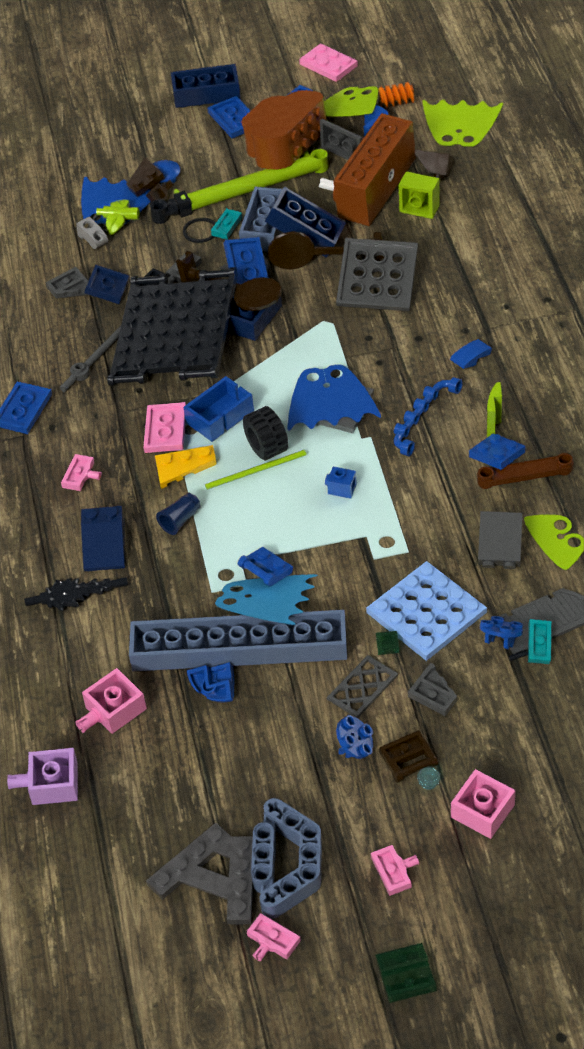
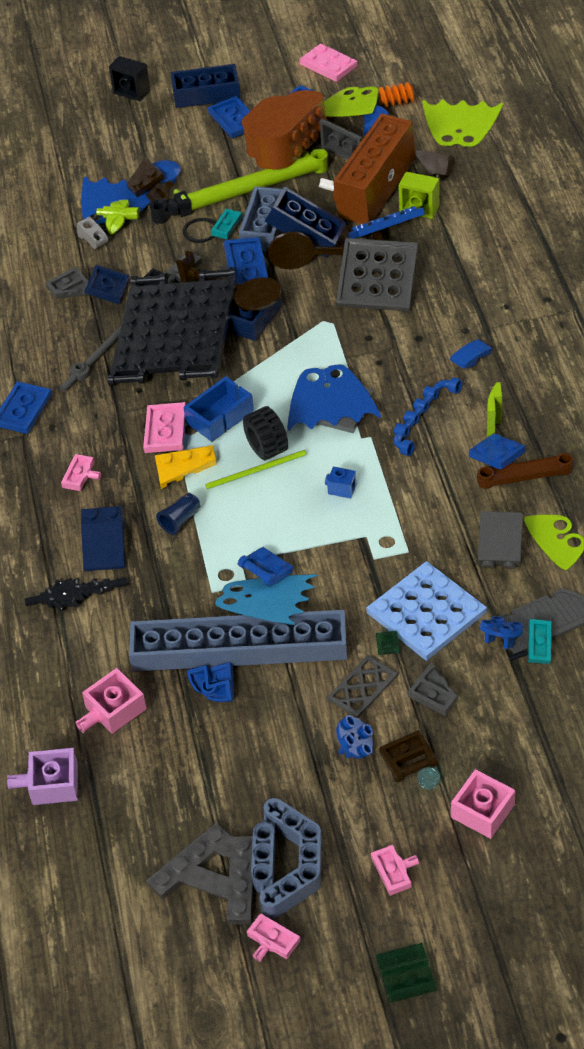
none -> black brick [109,56,151,102]
none -> blue plate [348,206,425,239]

